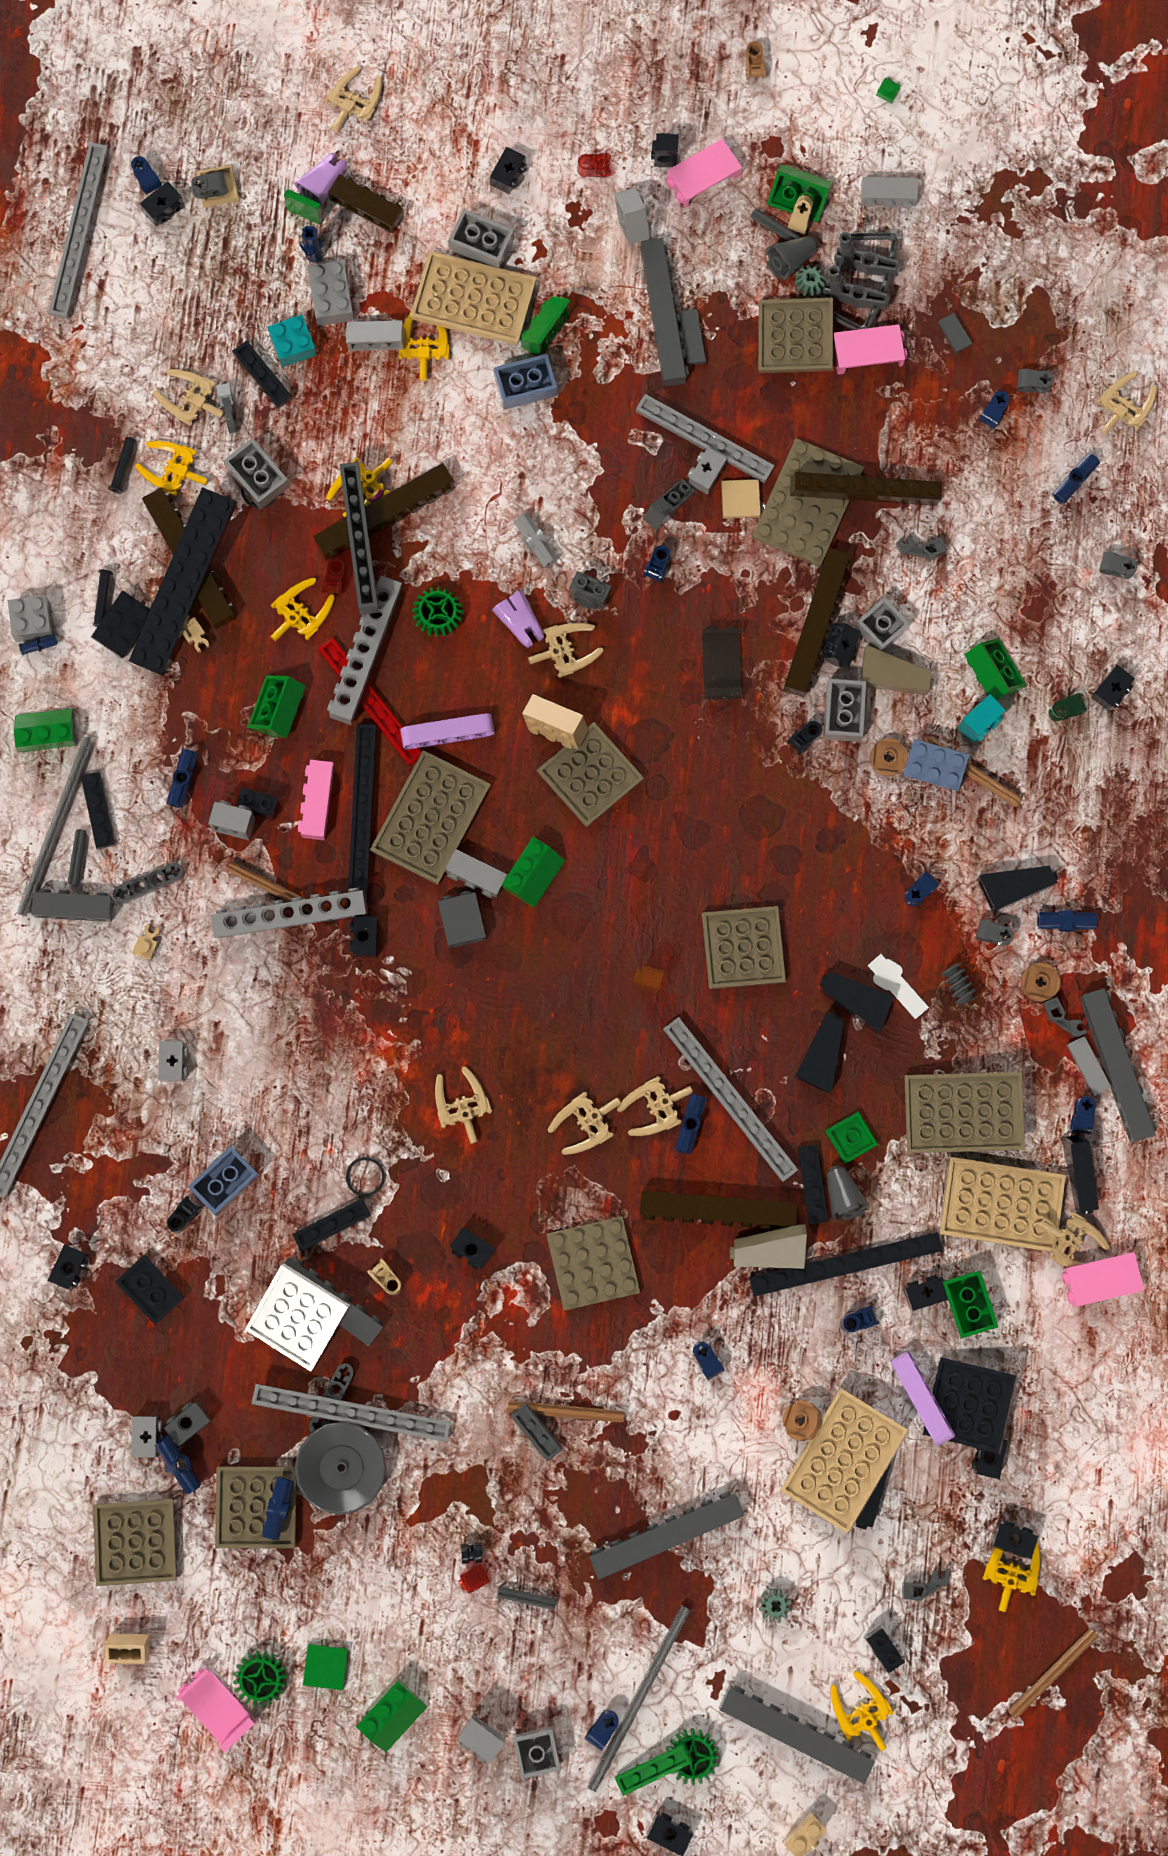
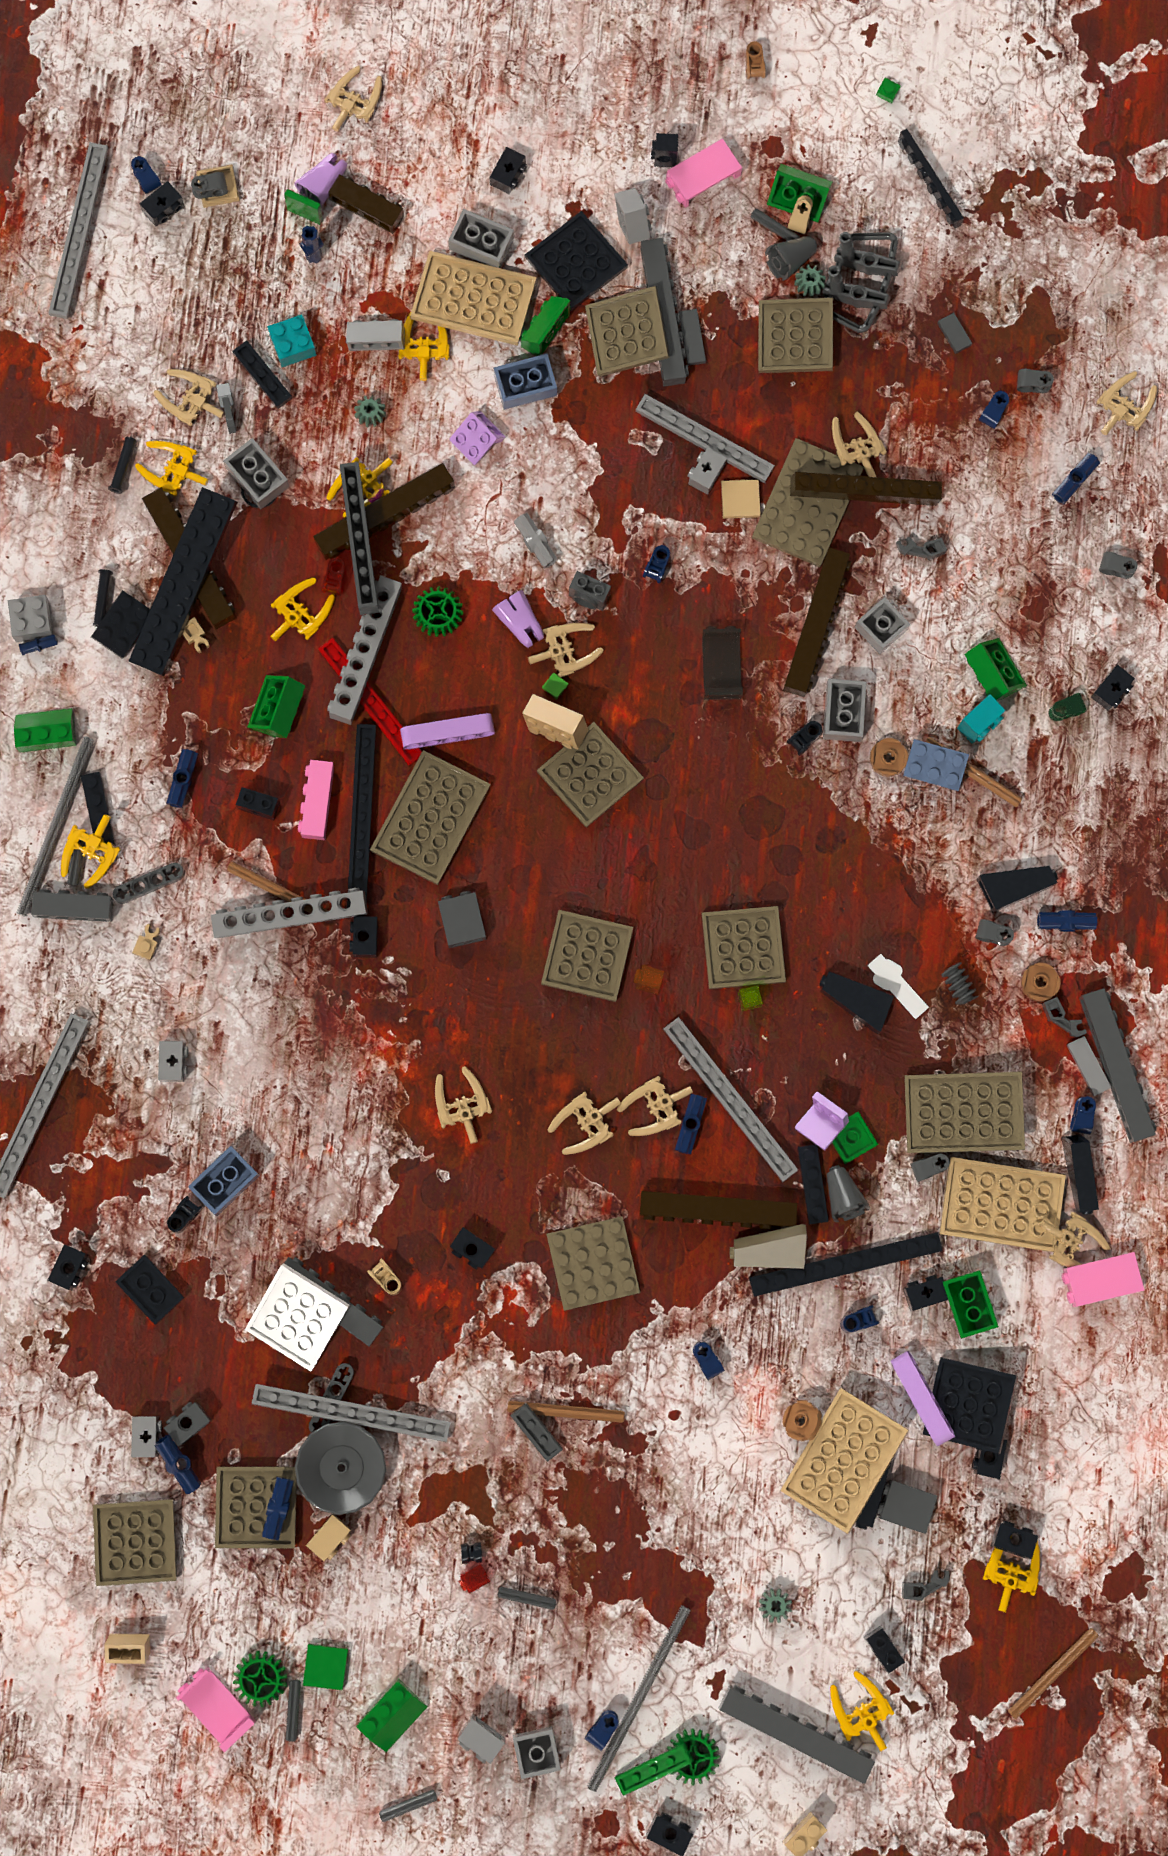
light grey brick [208,800,256,841] -> none
black plate [292,1198,371,1252] -> none
light grey brick [307,260,354,326] -> none
black piece [346,1157,385,1197] -> none
light grey brick [445,849,507,898] -> none
green slope [502,837,565,908] -> none
clear red piece [577,153,612,178] -> none
dark grey brick [589,1491,745,1580] -> none
dark grey slope [643,479,696,531] -> none
black slope [794,1013,844,1094] -> none
black brick [821,623,860,667] -> none
bright pink panel [833,324,907,375] -> none
dark tan slope [860,645,934,695] -> none
light grey brick [861,177,918,208] -> none
dark blue piece [904,871,940,906] -> none
none -> yellow bar [61,814,120,889]
none -> dark grey axle [285,1680,301,1742]
none -> tan brick [306,1514,352,1561]
none -> sand green gear [354,395,386,428]
none -> dark grey axle [379,1790,437,1822]
none -> lavender bracket [450,411,506,465]
none -> black plate [525,211,628,311]
none -> dark tan plate [541,910,633,1002]
none -> bright green tile [542,672,568,700]
none -> dark tan plate [585,286,670,377]
none -> clear neon green brick [738,985,763,1011]
none -> lavender bracket [795,1092,849,1150]
none -> tan bar [832,412,887,477]
none -> dark grey brick [877,1480,938,1534]
none -> black plate [898,128,964,229]
none -> dark grey piece [910,1154,950,1182]

